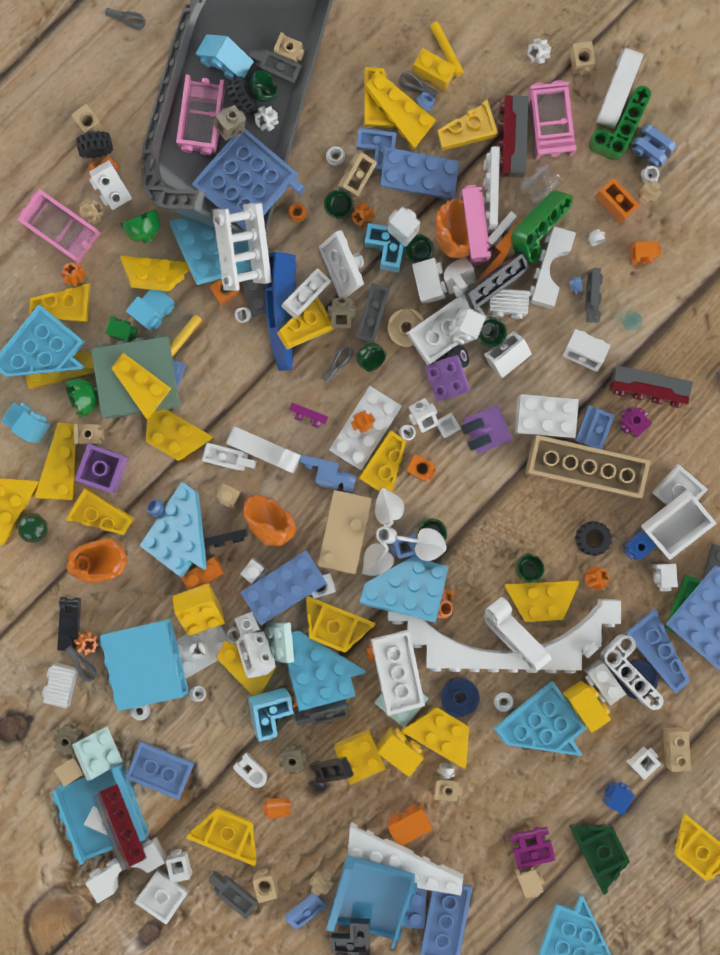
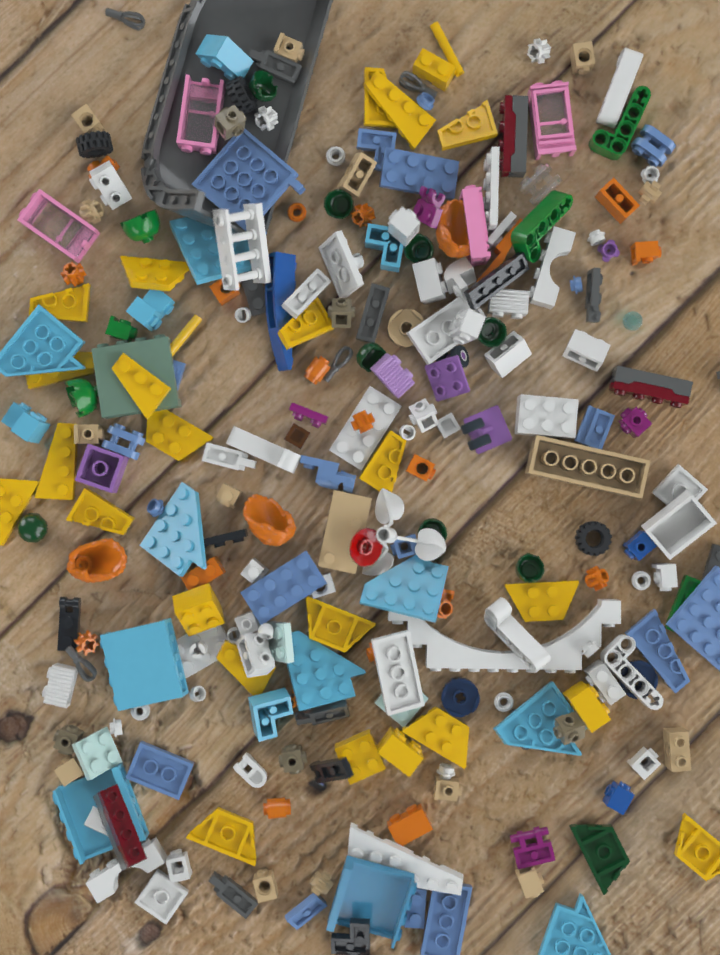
none -> medium blue brick [101,423,146,460]
none -> white plate [109,718,122,737]
none -> white hinge [257,623,274,639]
none -> reddish brown plate [284,423,310,449]
none -> orange brick [304,356,331,385]
none -> red dish [349,528,383,567]
none -> lavender brick [370,353,415,399]
none -> magenta plate [413,186,445,229]
none -> dark tan brick [553,711,586,745]
none -> medium lavender plate [597,240,620,262]
none -> white plate [631,571,651,590]

